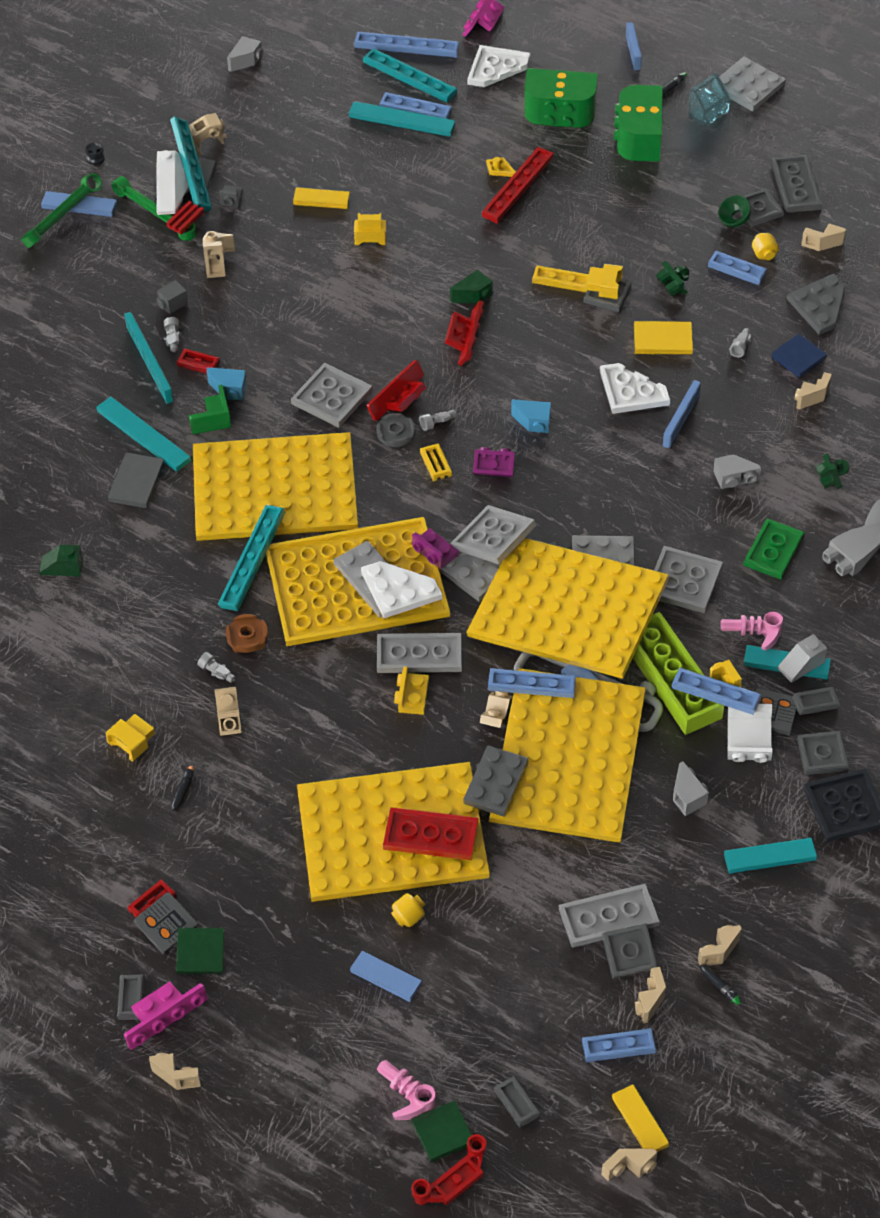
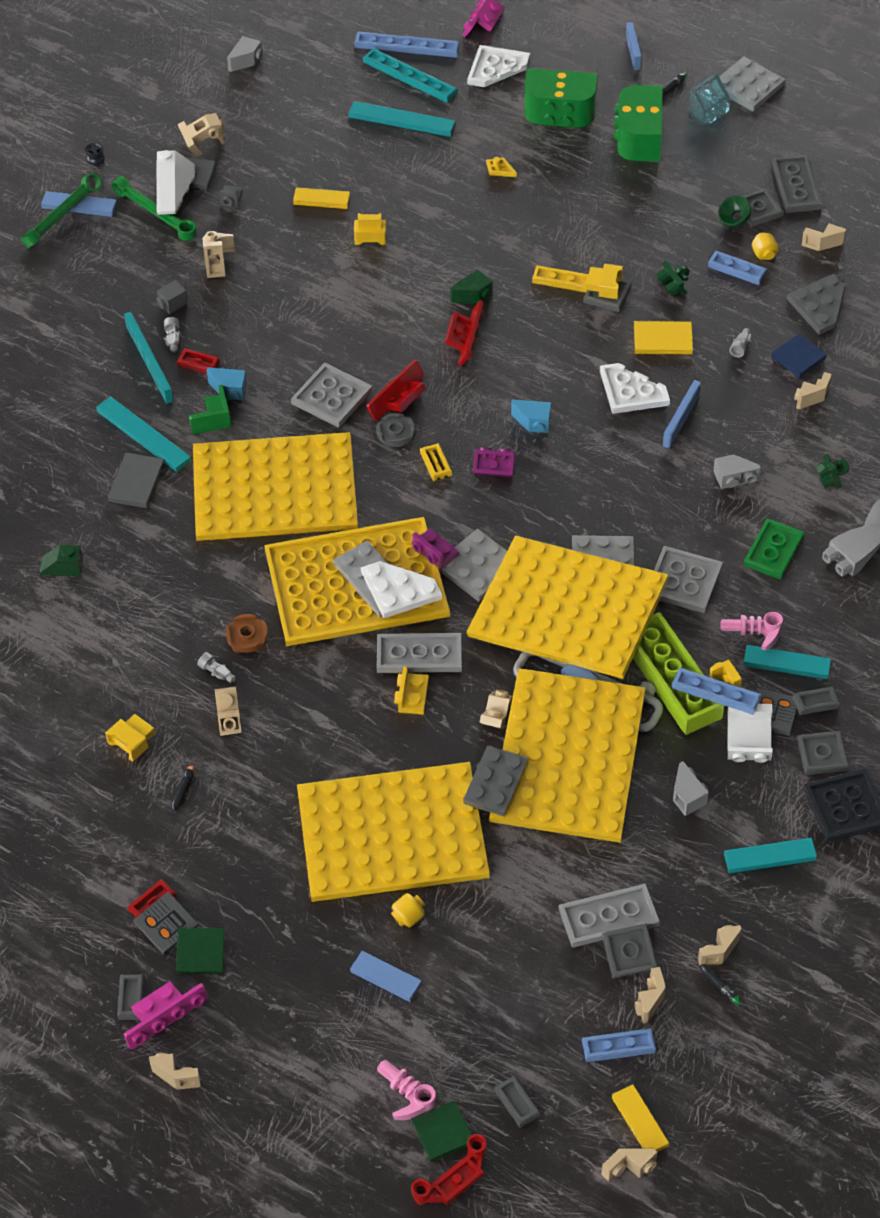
red tile [166,201,204,235] -> none
teal tile [170,116,212,212] -> none
teal tile [218,505,285,612] -> none
medium blue tile [379,92,452,119] -> none
red plate [383,807,478,860] -> none
light grey piece [419,410,457,431] -> none
light grey plate [451,505,536,564] -> none
red plate [482,147,553,223] -> none
medium blue tile [488,668,576,698] -> none
light grey slope [778,634,827,683] -> none

